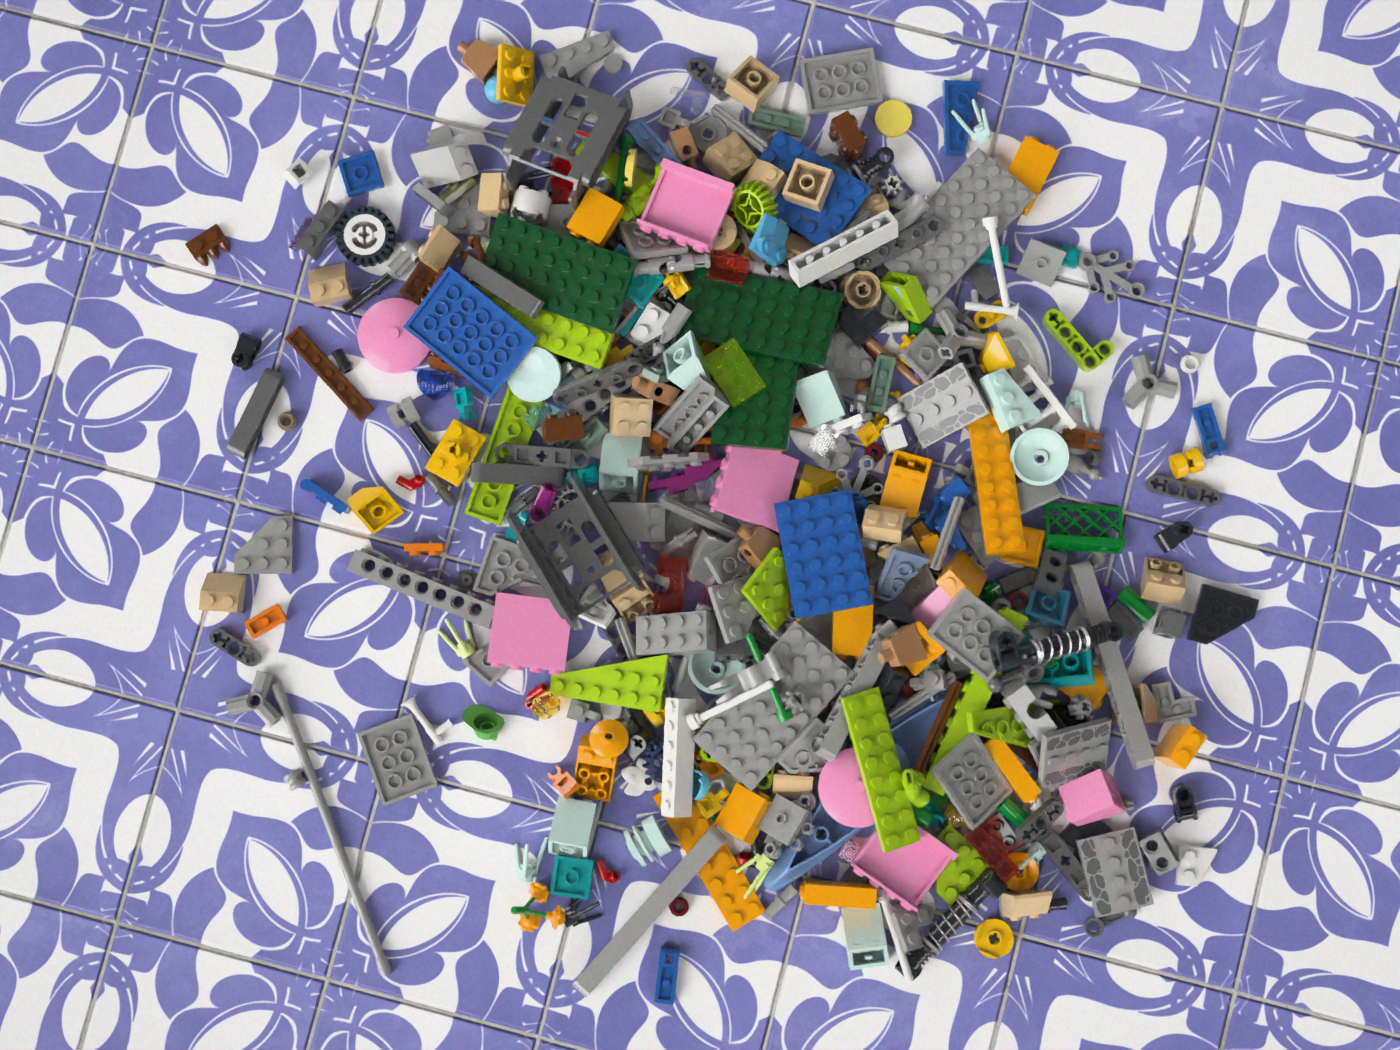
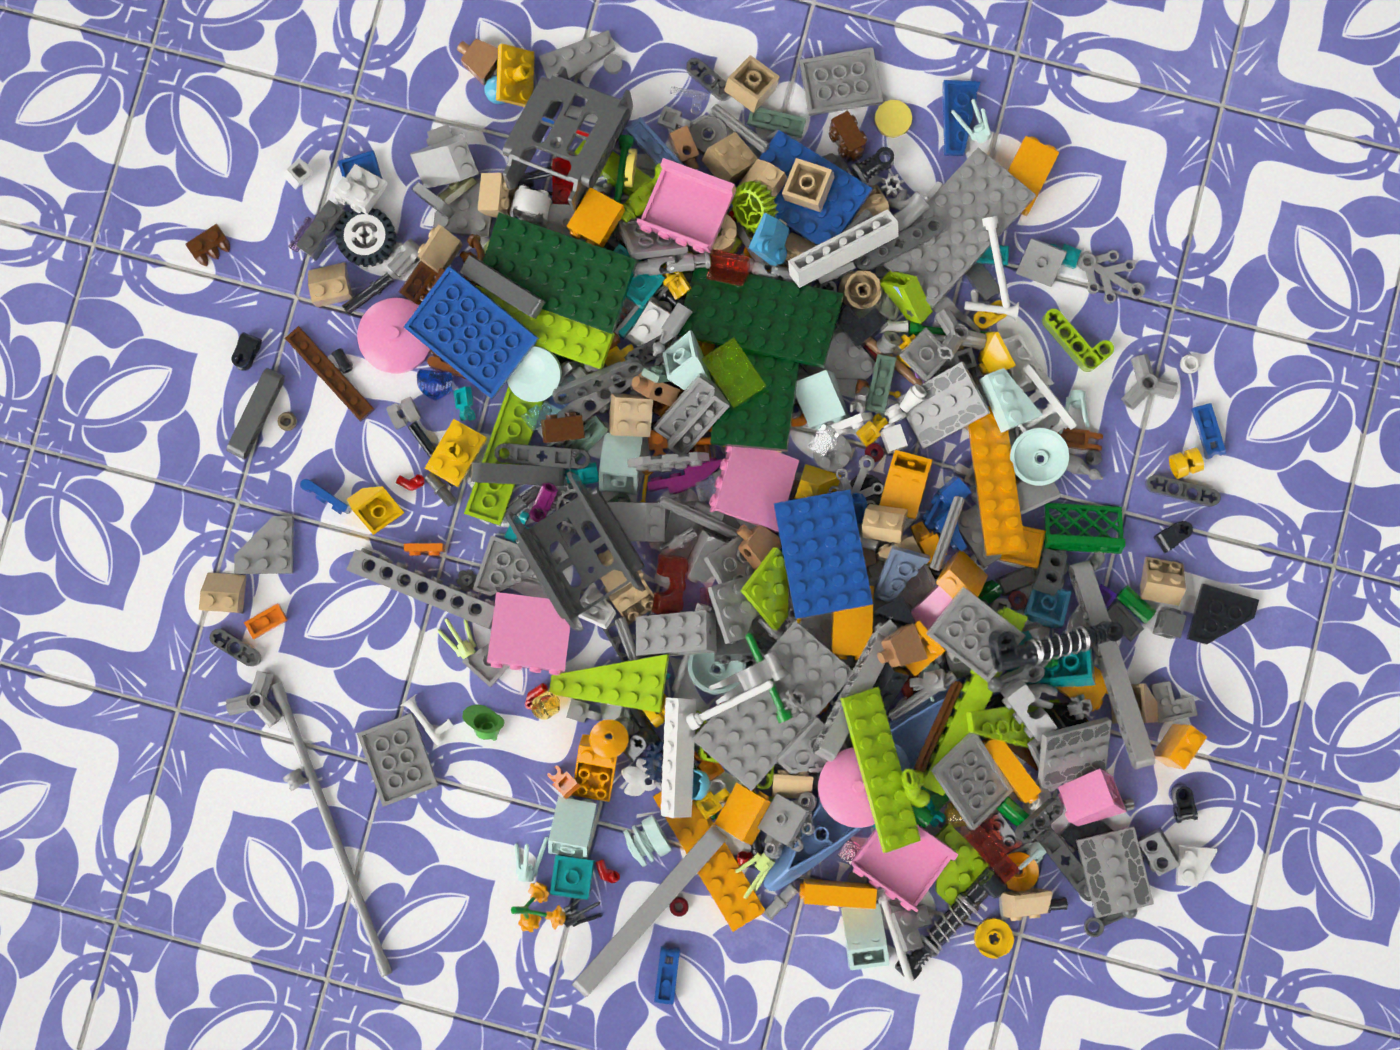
none -> white plate [333,165,388,215]
none -> light grey wheel [877,331,901,355]
none -> white cone [899,384,927,412]

